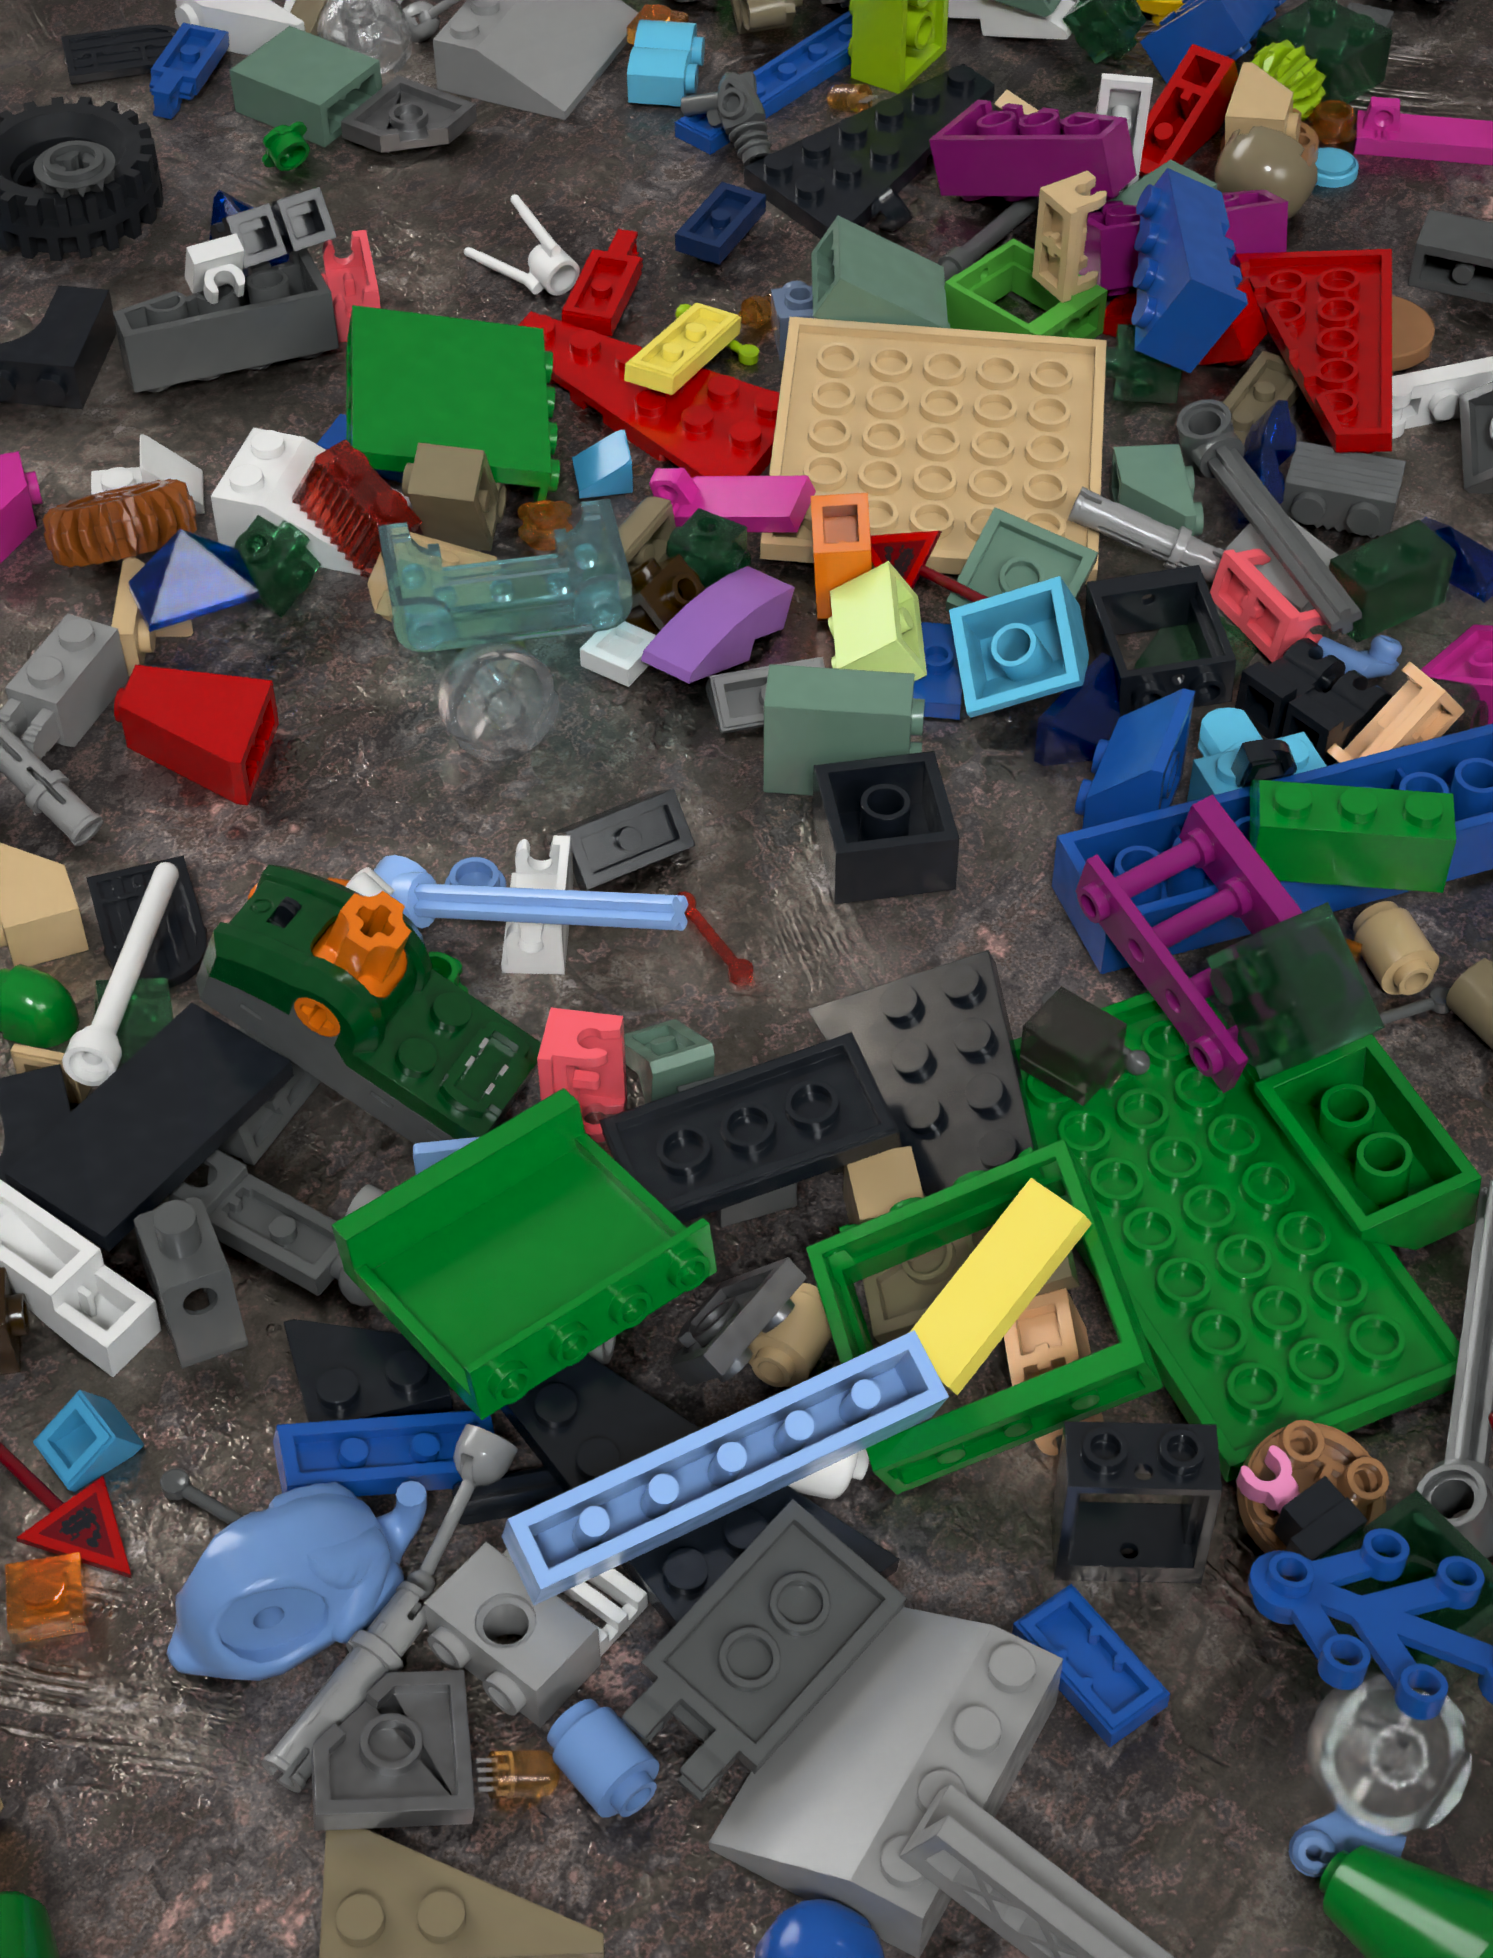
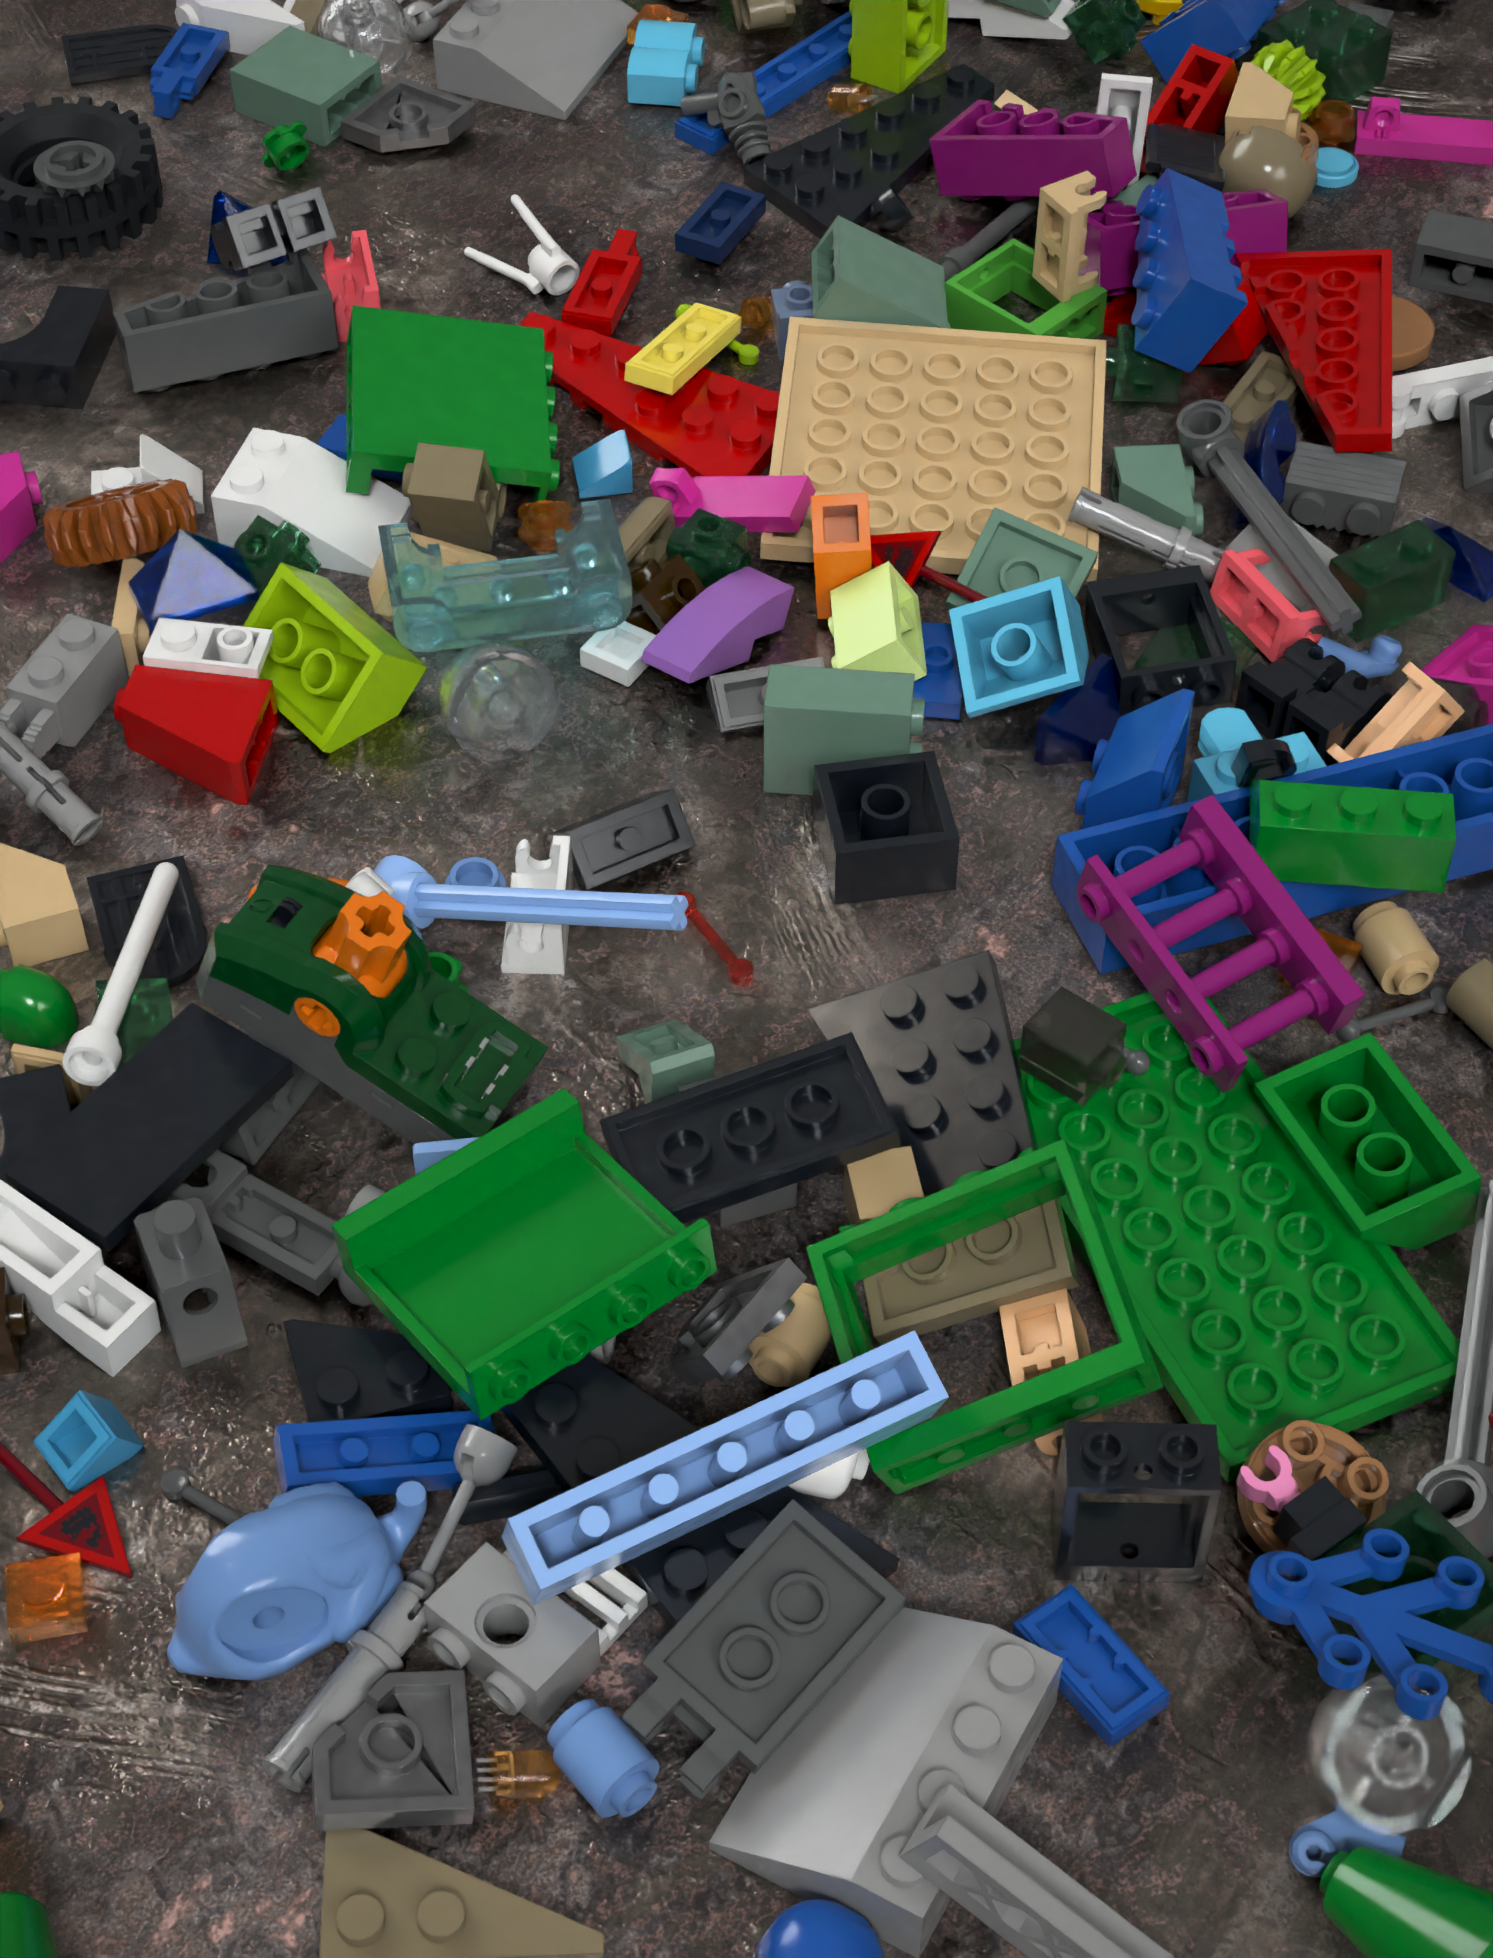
white tile [184,233,245,304] -> none
clear red brick [292,439,423,578] -> none
coral hinge [537,1007,627,1143] -> none
light yellow tile [909,1178,1092,1396] -> none
clear green brick [1206,902,1385,1079] -> none
none -> white slope [143,617,274,679]
none -> lime slope [243,562,428,753]
none -> black window [1145,122,1225,191]

